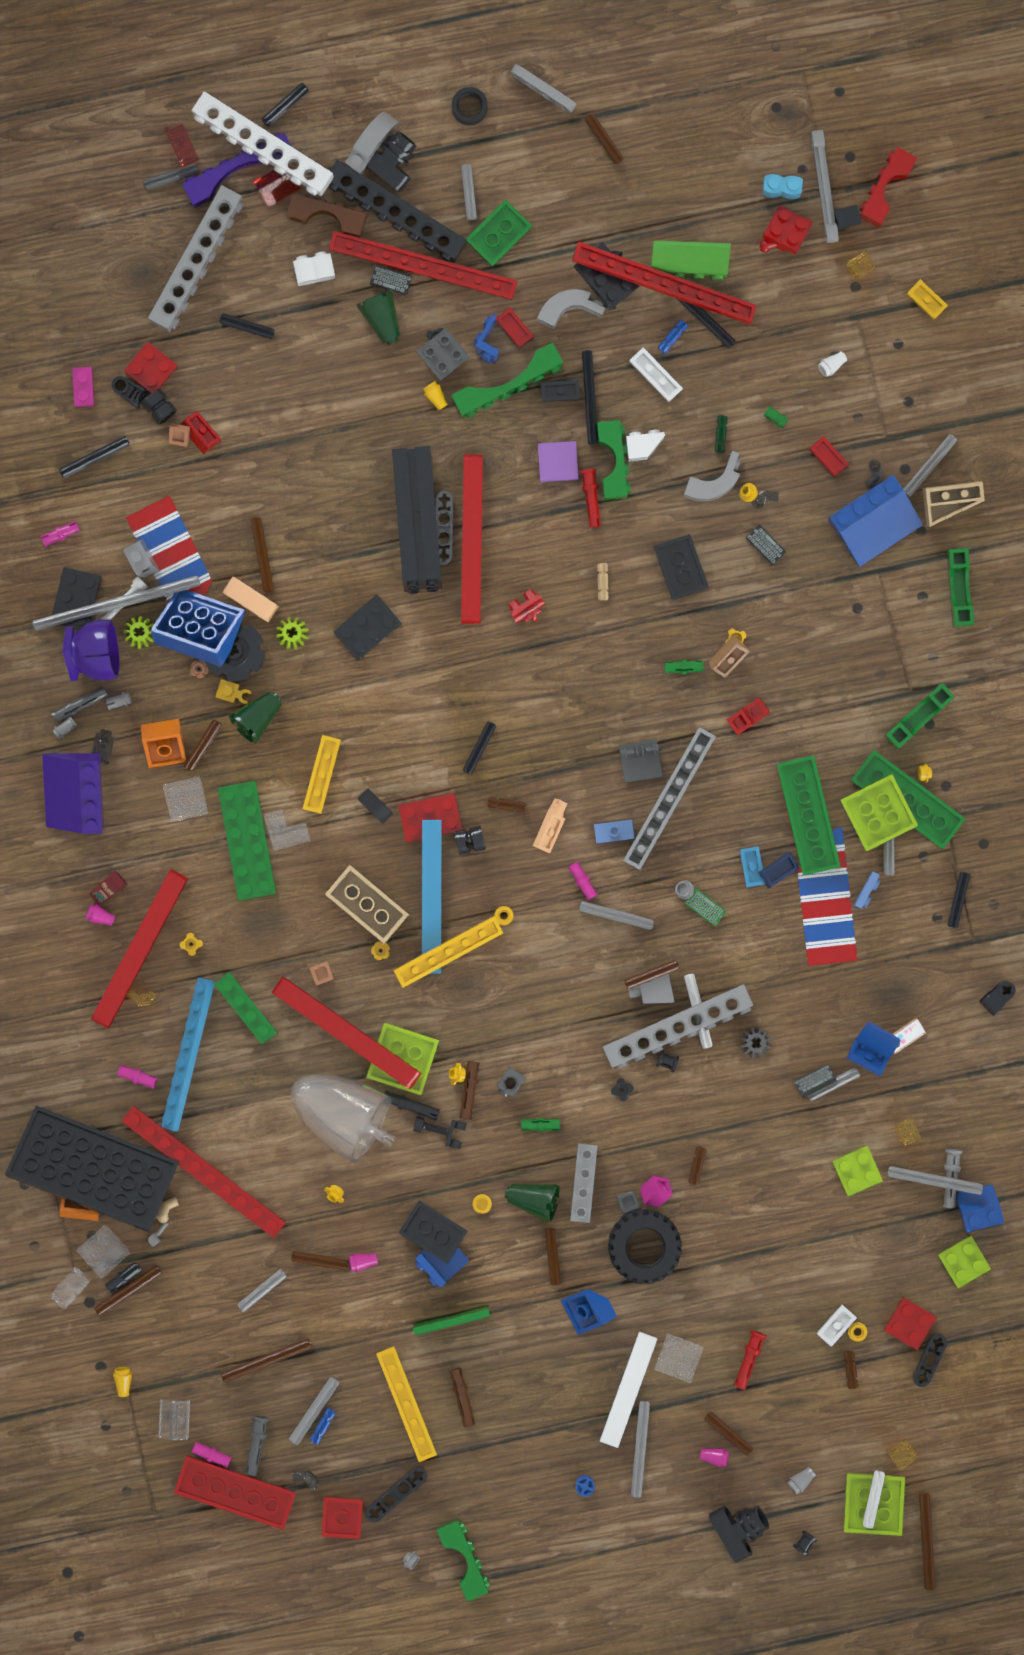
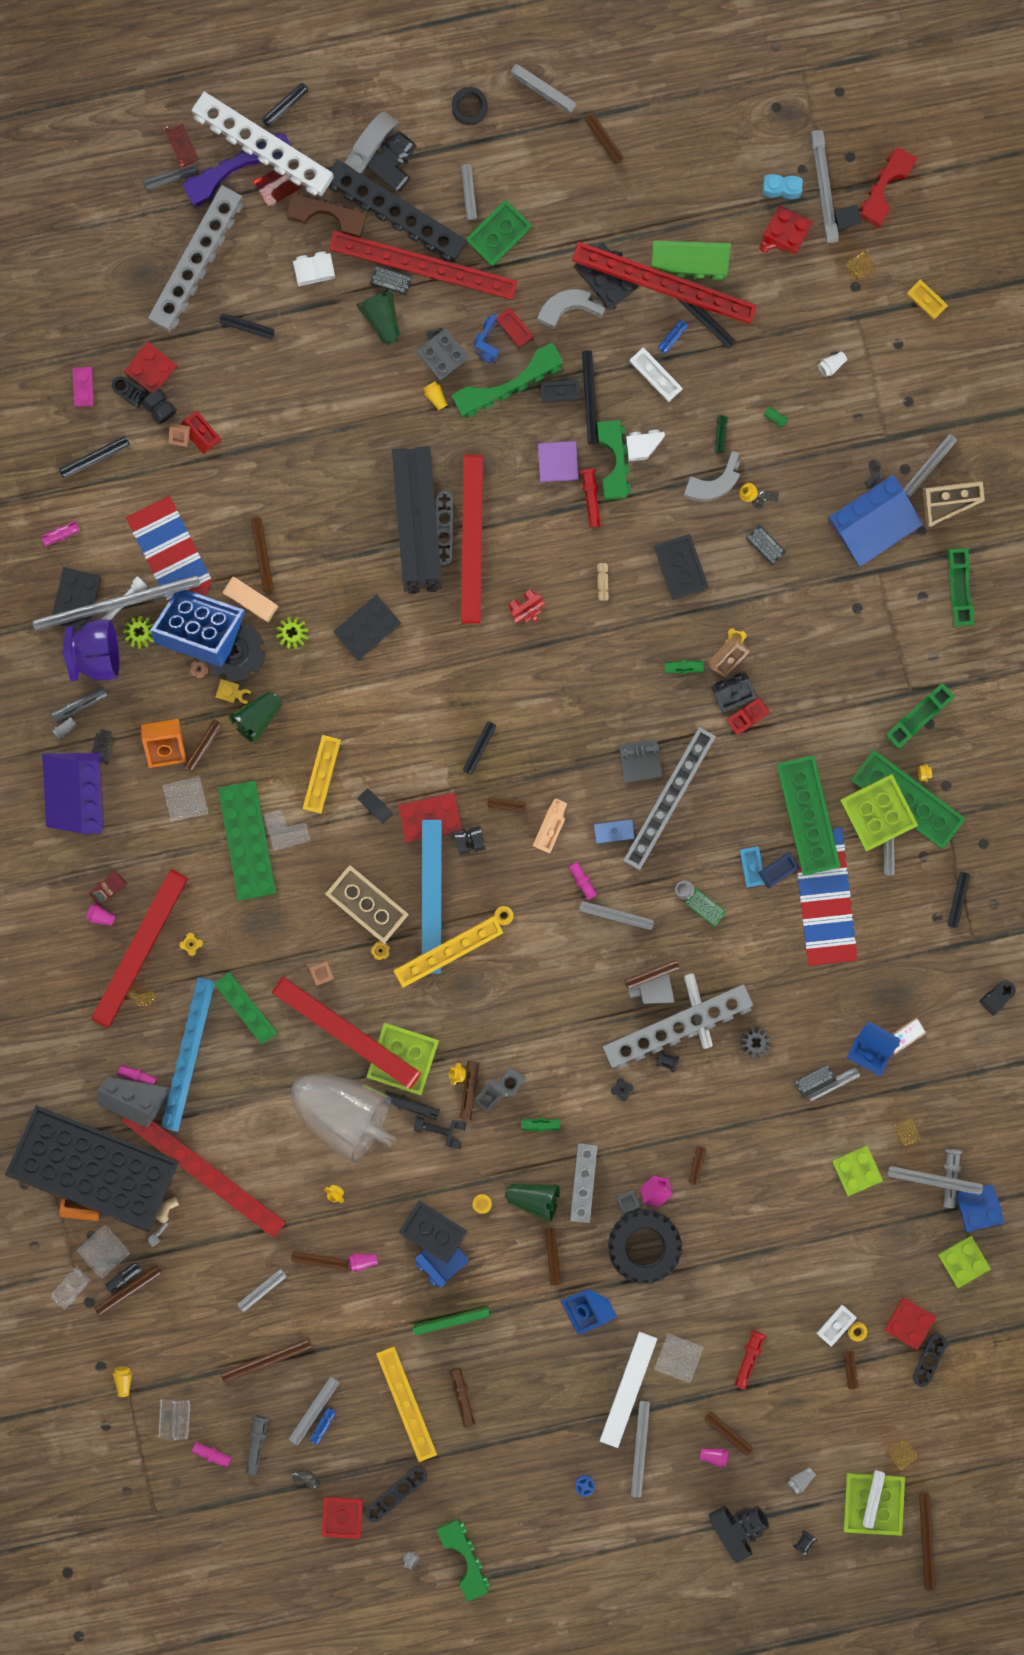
light grey pin [106,692,132,710] -> none
light grey torso [123,539,160,580] -> none
red plate [174,1455,296,1530] -> none
red tile [809,436,849,477] -> none
medium blue plate [853,872,880,909] -> none
none -> dark grey wedge [97,1077,167,1128]
none -> dark grey plate [474,1078,507,1113]
none -> black bracket [711,672,757,713]

